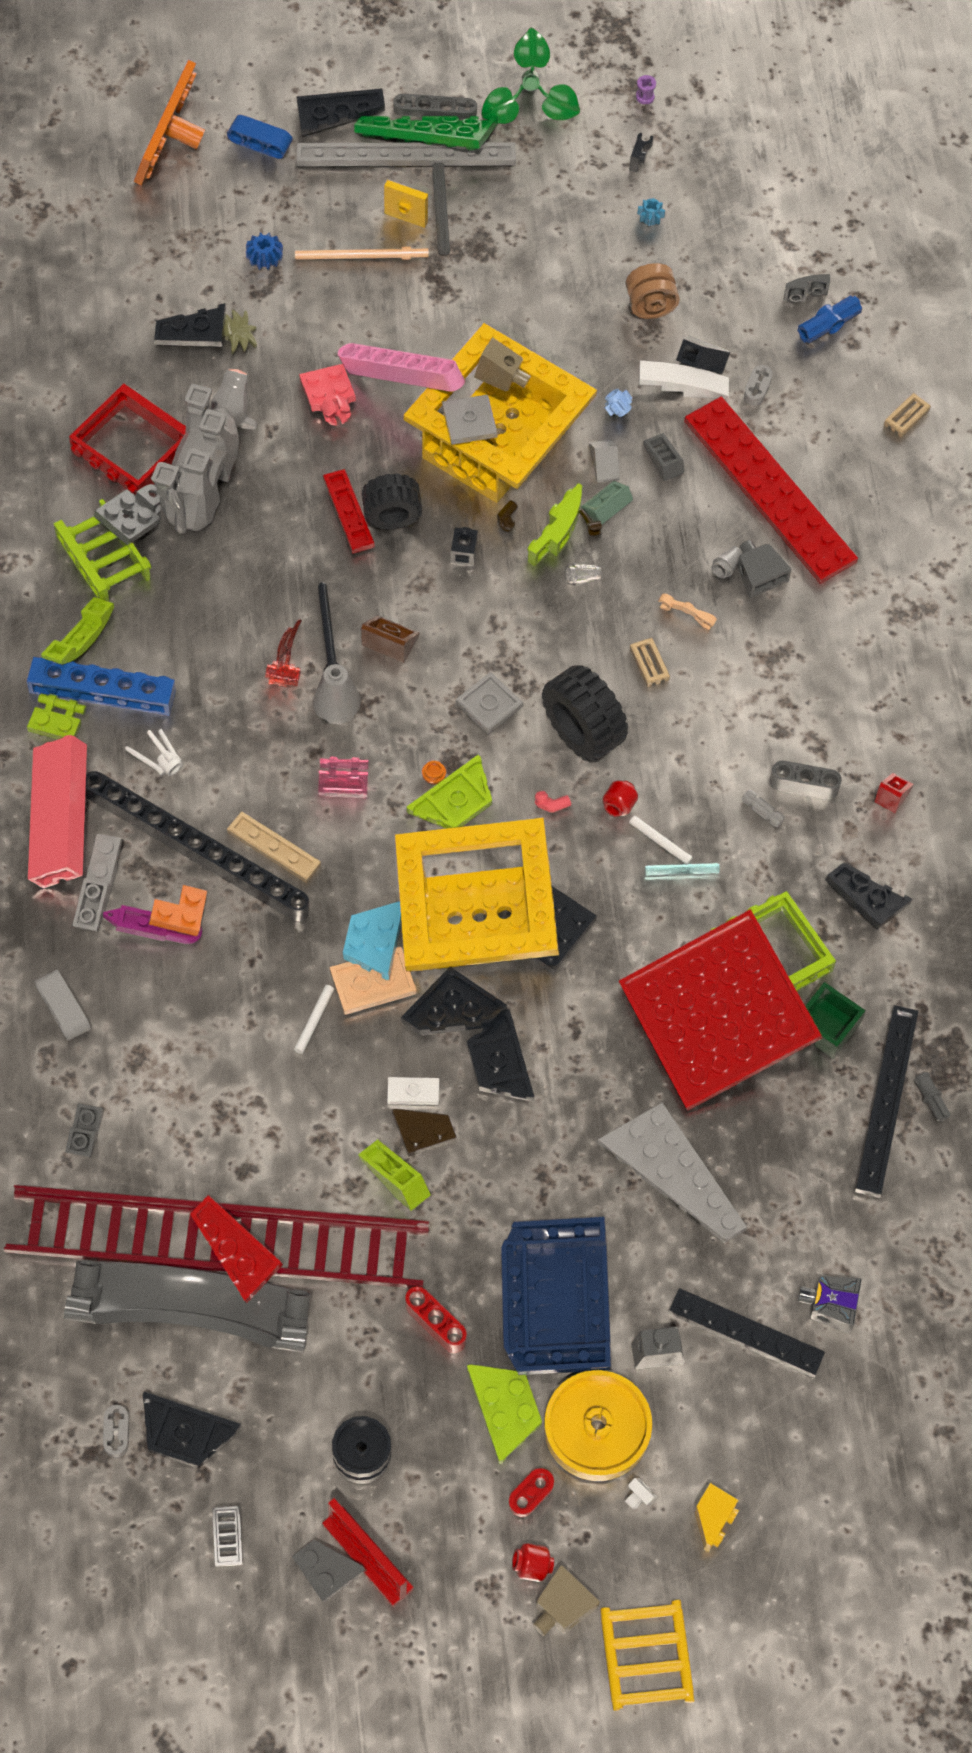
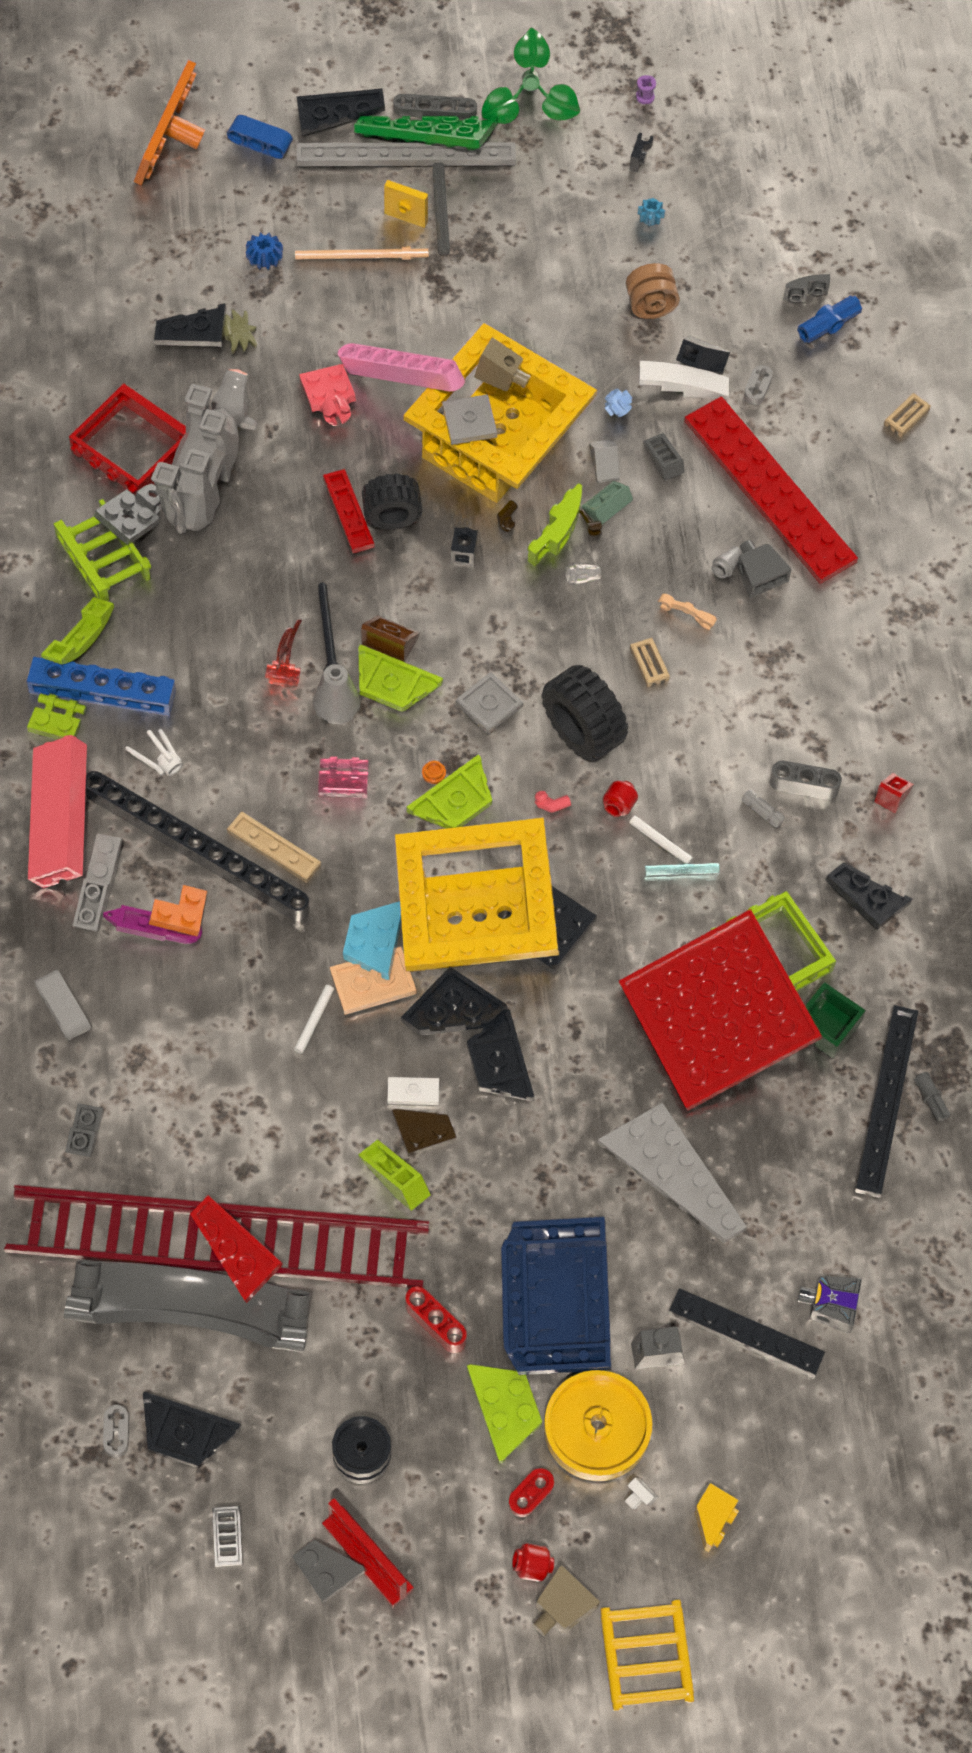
none -> lime wing [358,644,443,712]

